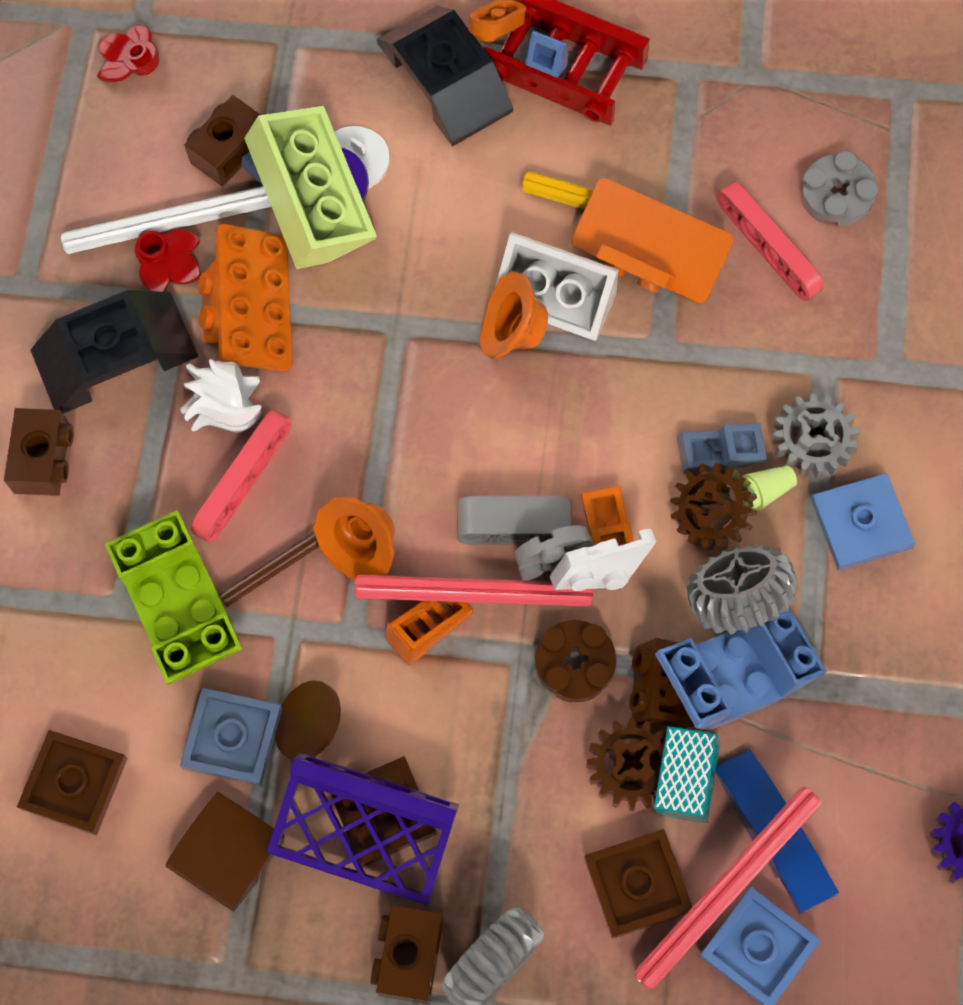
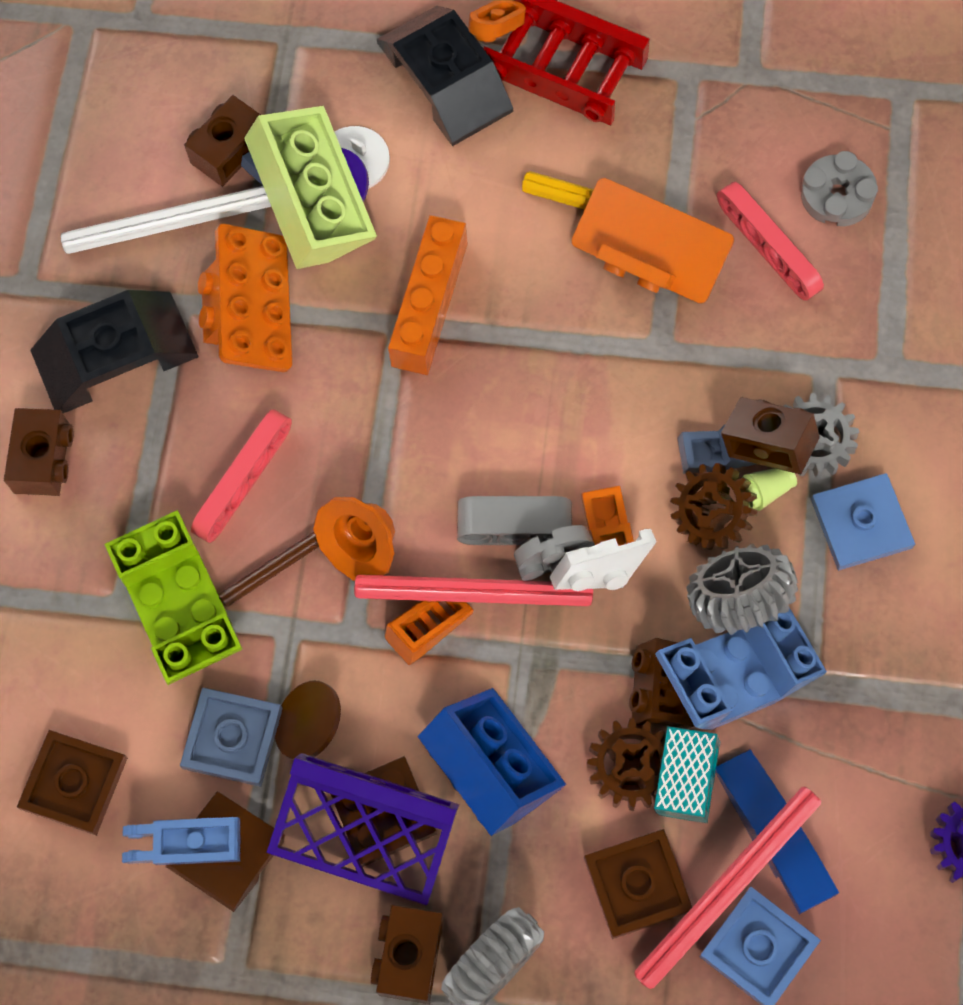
red plate [97,24,159,82] -> none
red plate [134,229,200,292] -> none
white hair [180,359,263,433] -> none
orange hat [479,271,548,360] -> none
white slope [495,232,619,341] -> none
medium blue slope [525,31,568,78] -> none
reddish brown plate [535,620,616,702] -> none
none -> medium blue hinge [122,817,240,865]
none -> orange brick [388,215,468,375]
none -> blue slope [417,688,566,836]
none -> reddish brown brick [721,397,820,474]

